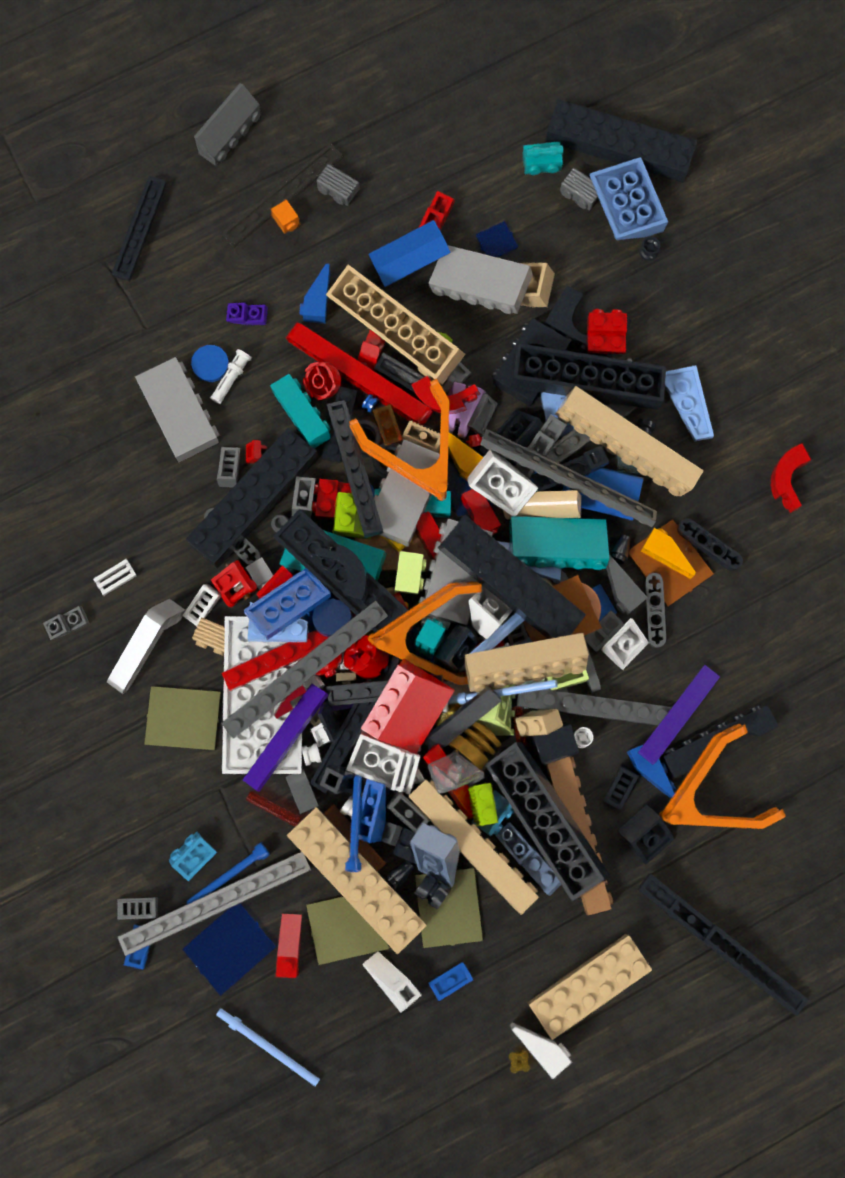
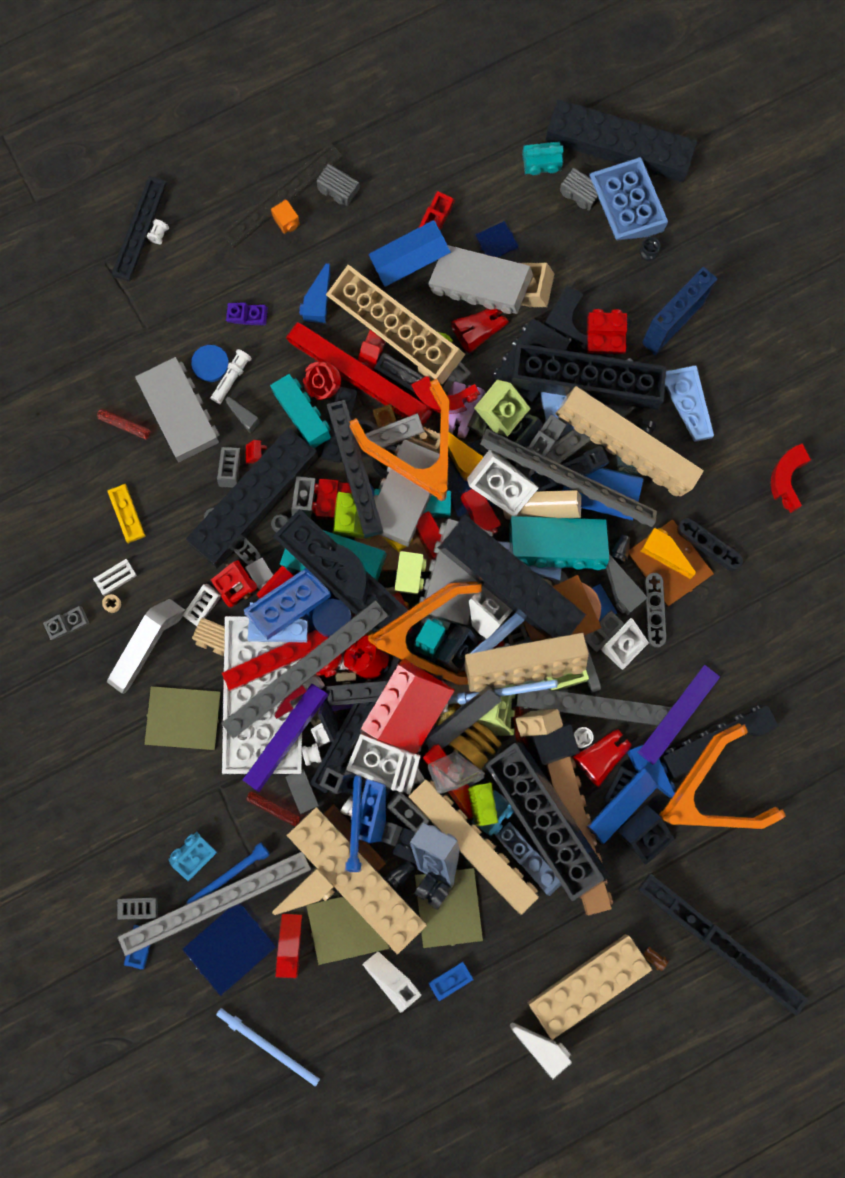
dark grey slope [194,83,261,166] -> none
blue bush [362,394,379,413] -> none
red plate [466,434,482,448] -> none
clear yellow plate [509,1051,530,1073] -> none
none -> clear red axle [97,409,150,439]
none -> tan bush [102,594,121,613]
none -> yellow tile [108,484,146,543]
none -> white bush [146,219,169,244]
none -> dark grey slope [225,397,260,434]
none -> tan slope [273,869,335,915]
none -> light grey tile [365,414,425,448]
none -> red piece [451,308,509,353]
none -> yellowish green brick [474,380,530,436]
none -> red piece [573,729,632,786]
none -> blue slope [587,769,658,844]
none -> dark blue window [642,267,717,355]
none -> reddish brown pin [642,947,669,971]

